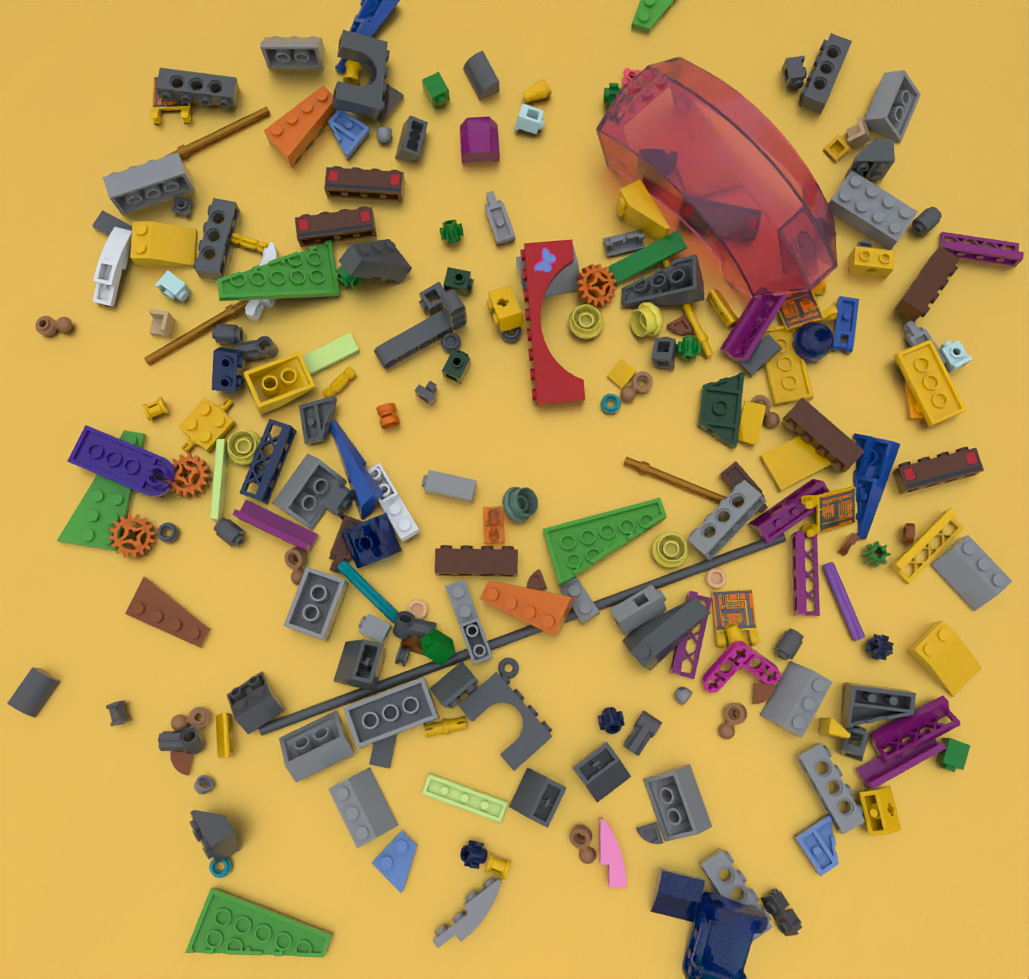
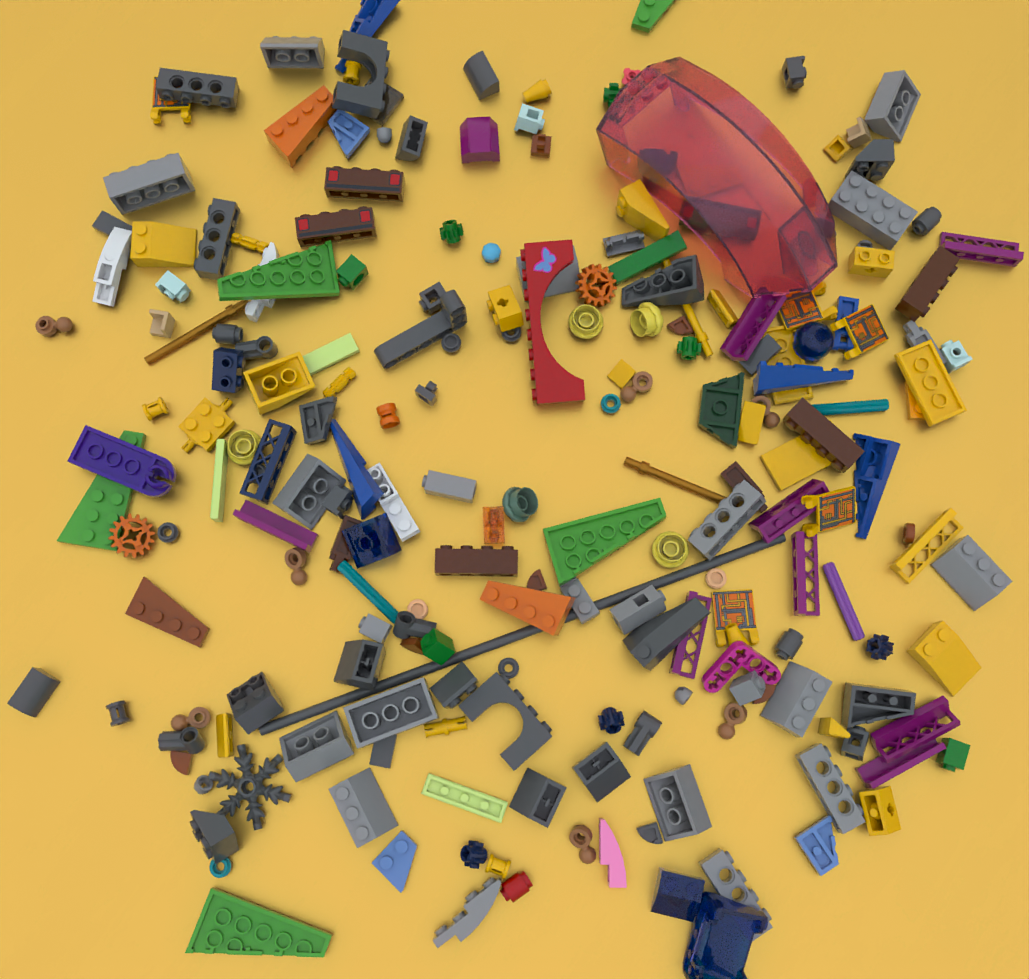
pearl gold bar [164,106,270,158] -> none
orange gear [165,453,211,498] -> none
dark grey plate [171,196,193,216] -> none
dark grey brick [214,518,245,547] -> none
light grey brick [283,567,349,641] -> none
dark grey wedge [339,239,412,284] -> none
dark grey bush [395,646,411,666] -> none
green brick [422,72,450,108] -> none
dark green brick [442,350,471,384] -> none
dark green brick [444,267,474,297] -> none
light grey slope [445,579,493,664] -> none
light grey hinge [485,191,515,245] -> none
dark grey brick [651,337,677,369] -> none
dark grey hinge [761,888,802,936] -> none
dark grey brick [800,33,852,114] -> none
dark orange tile [837,532,859,556] -> none
green gear [862,541,891,568] -> none
reddish brown brick [893,447,984,495] -> none
none -> dark grey piece [208,744,291,830]
none -> medium azure tile [482,243,501,263]
none -> red brick [500,871,533,903]
none -> dark orange tile [531,134,552,157]
none -> light grey brick [729,670,766,706]
none -> blue wedge [753,361,854,396]
none -> teal axle [812,399,889,415]
none -> flag [829,304,889,360]

